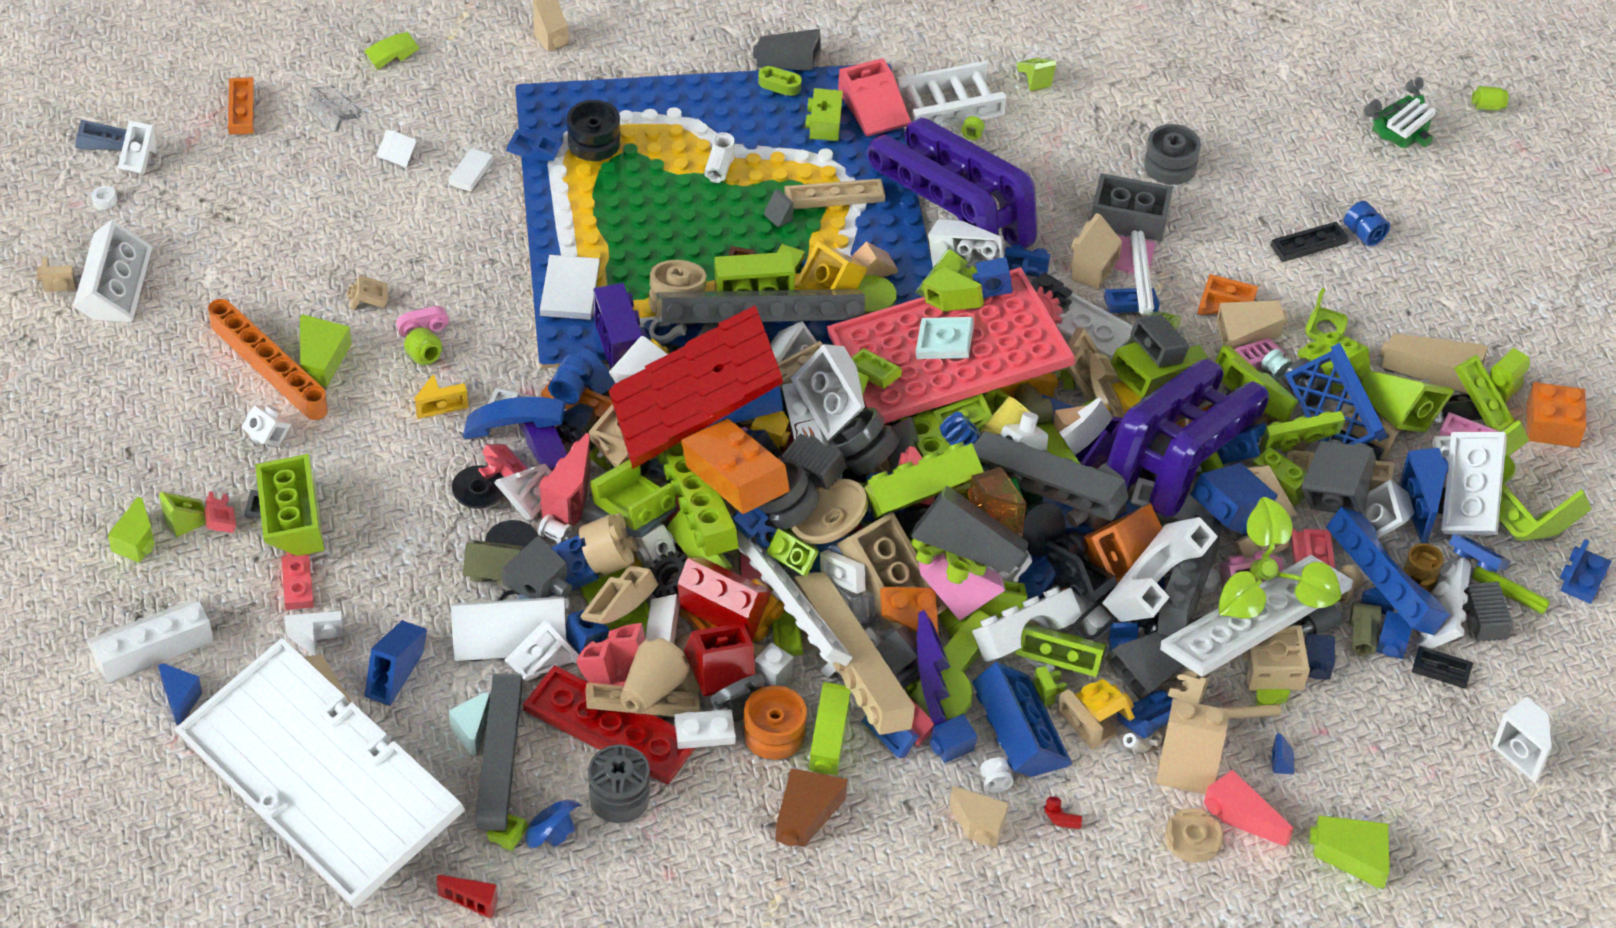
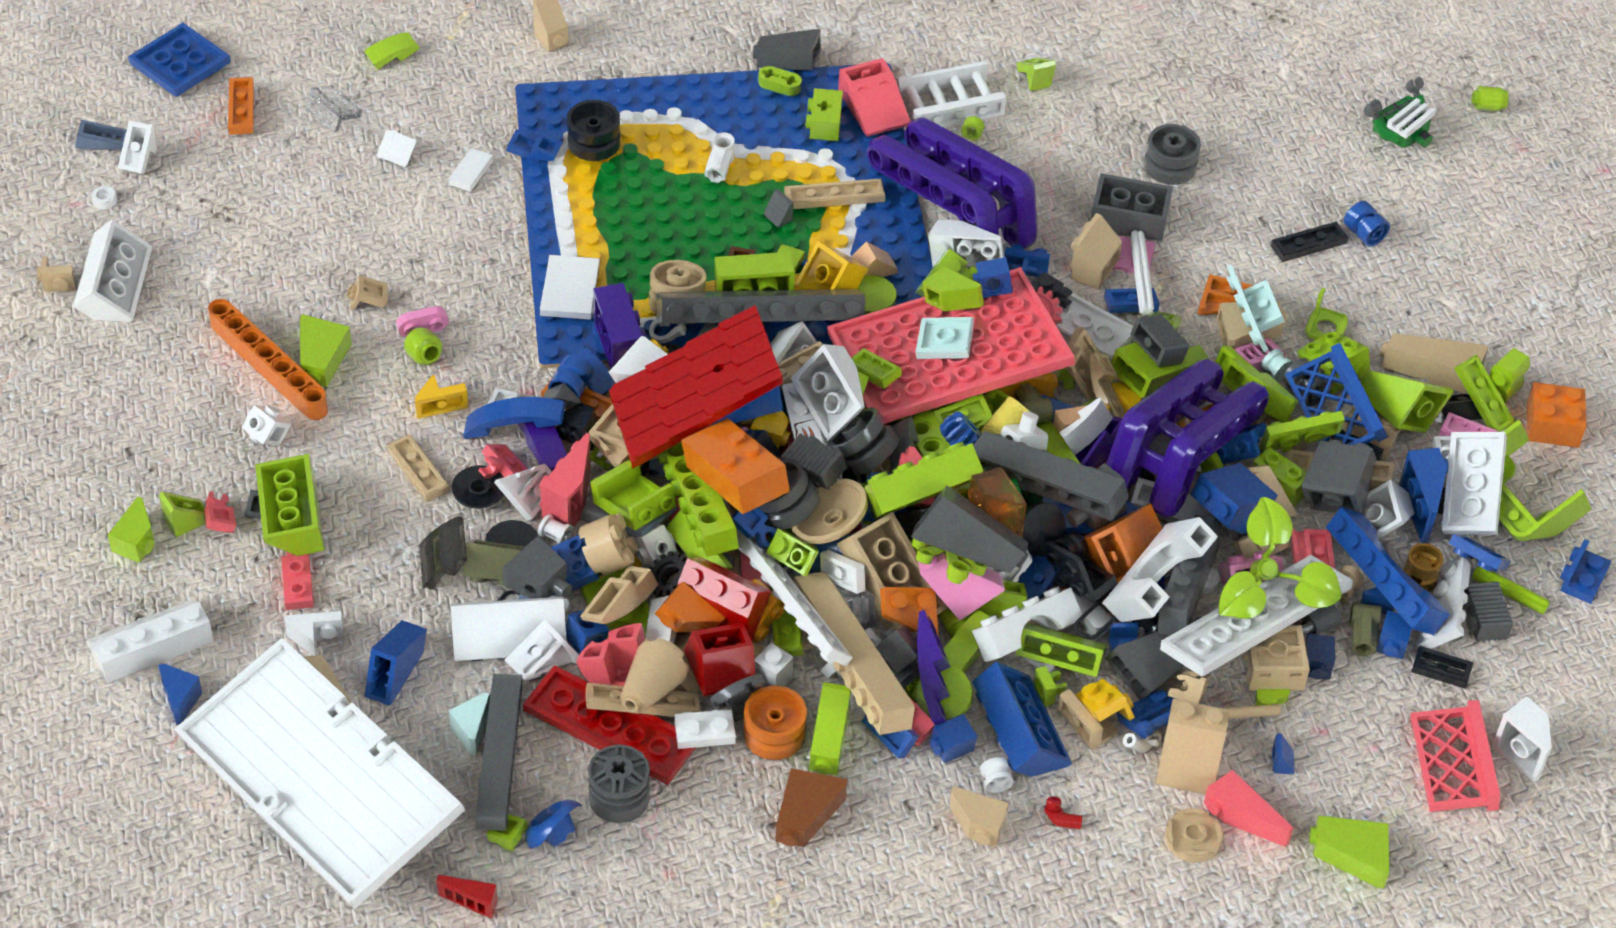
none -> blue plate [128,23,231,97]
none -> tan tile [387,434,450,502]
none -> clear smoke slope [419,516,467,590]
none -> dark grey slope [543,383,581,409]
none -> orange slope [654,581,725,632]
none -> light aqua bracket [1226,265,1285,352]
none -> coral fence [1410,700,1500,812]

